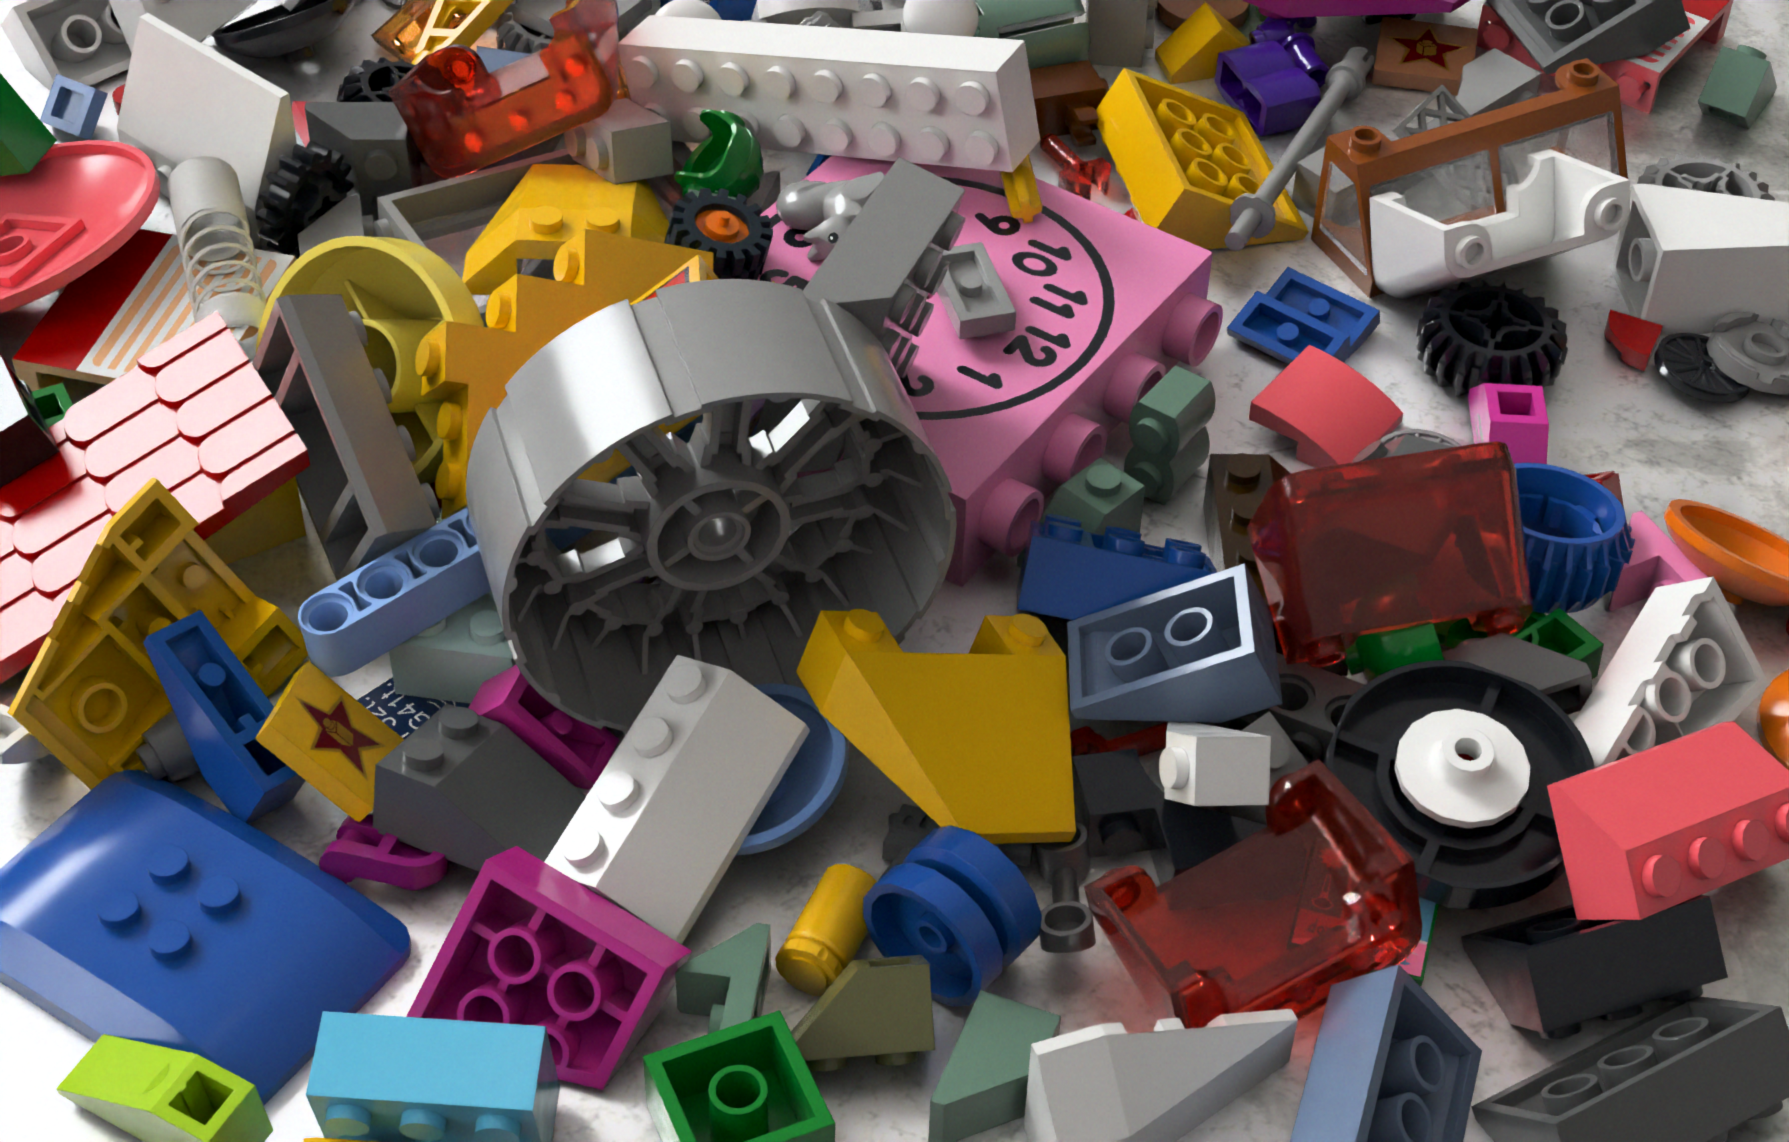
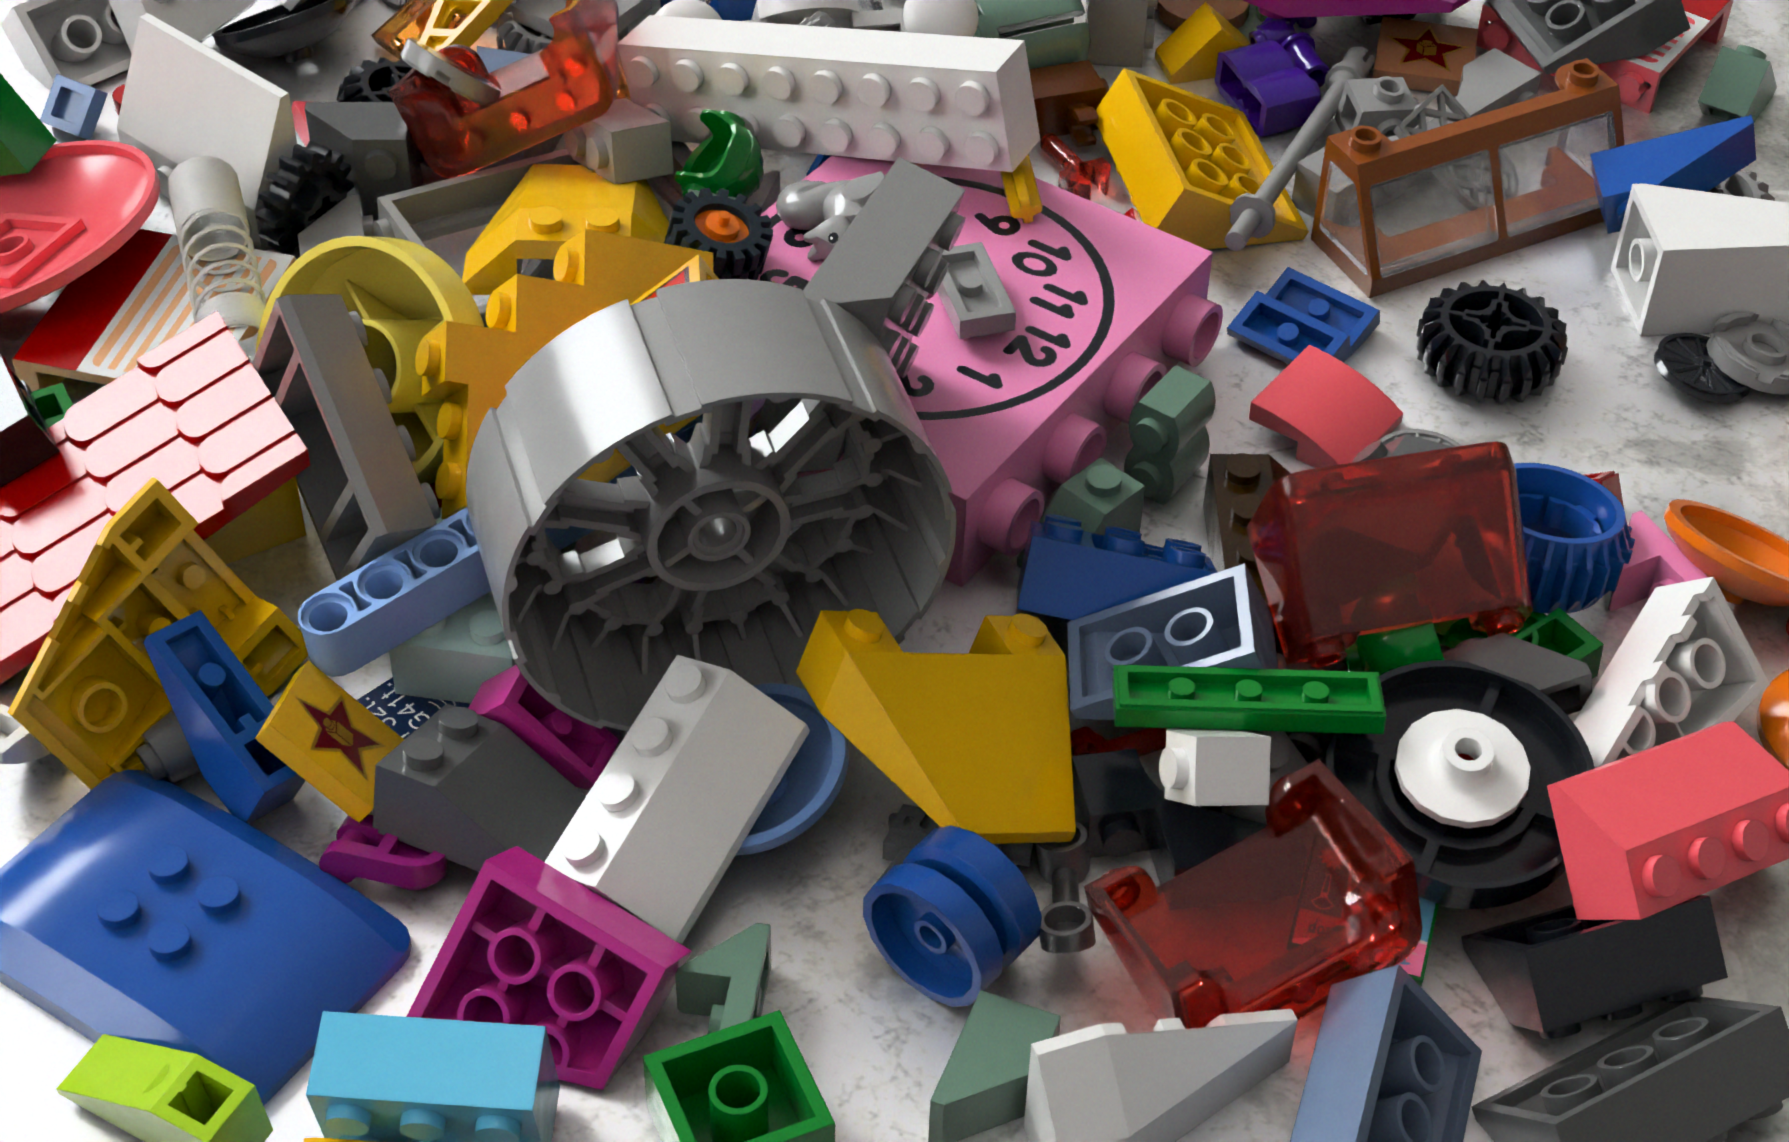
yellow piece [775,864,877,996] -> none
olive slope [791,955,935,1071] -> none
white windscreen [1369,149,1630,299] -> none
dark pink slope [1468,383,1549,471] -> none
red tile [1604,309,1663,371] -> none
none -> light grey tile [400,37,502,108]
none -> green tile [1112,665,1387,734]
none -> light grey brick [1334,76,1419,137]
none -> blue slope [1590,115,1756,234]

